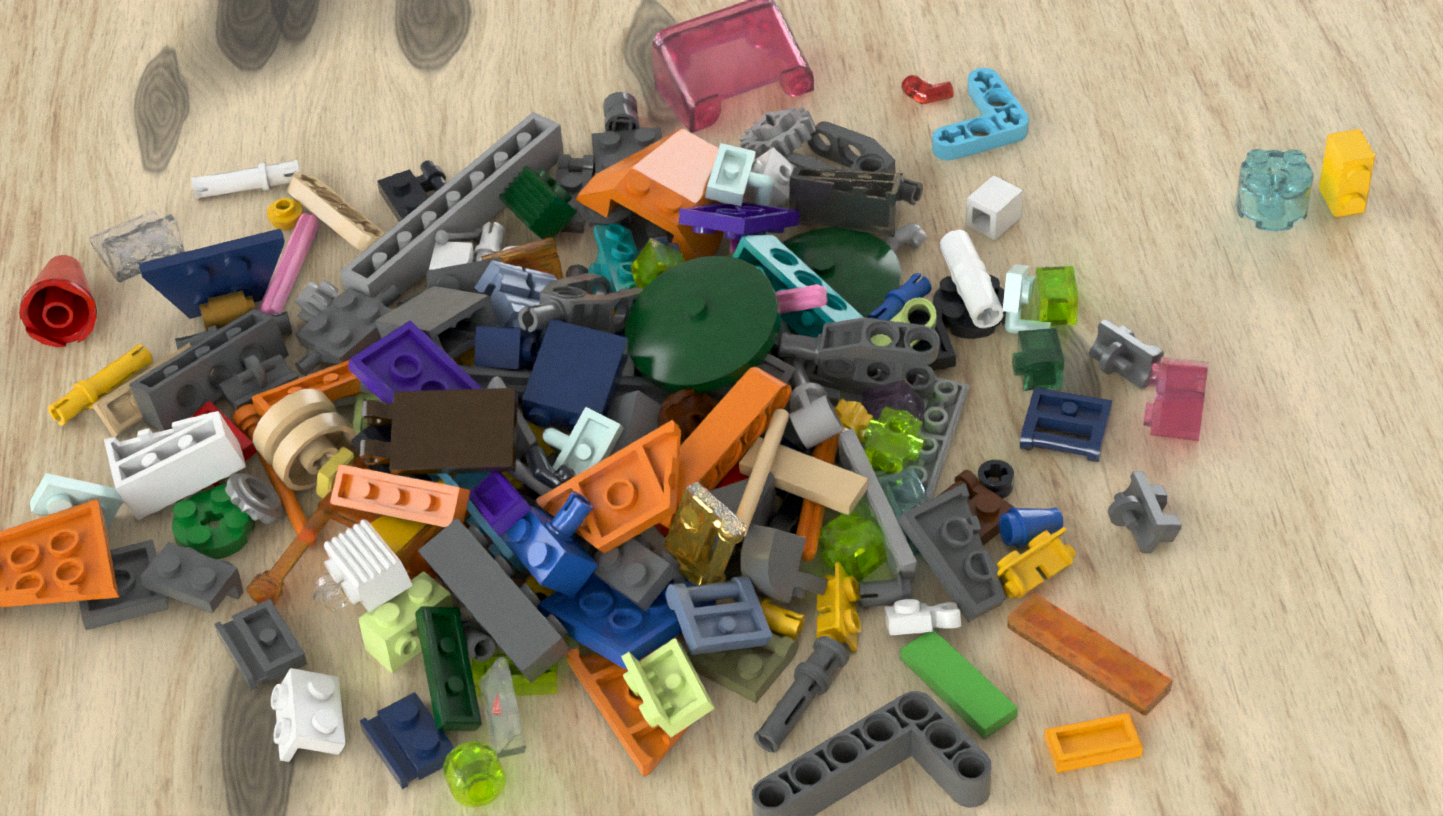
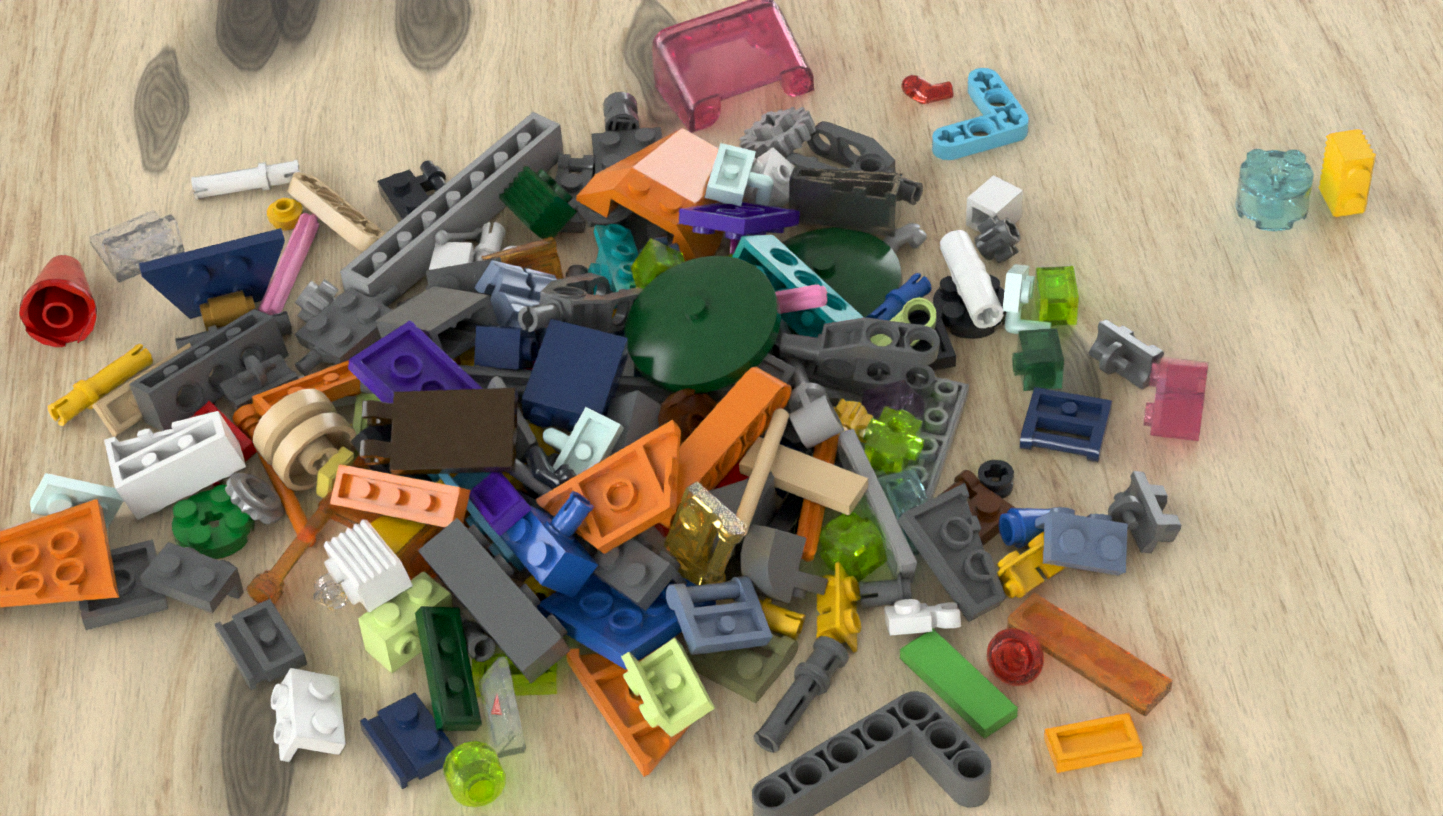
none -> dark grey gear [975,215,1021,263]
none -> clear red cone [987,628,1044,686]
none -> sand blue bracket [1035,507,1128,576]

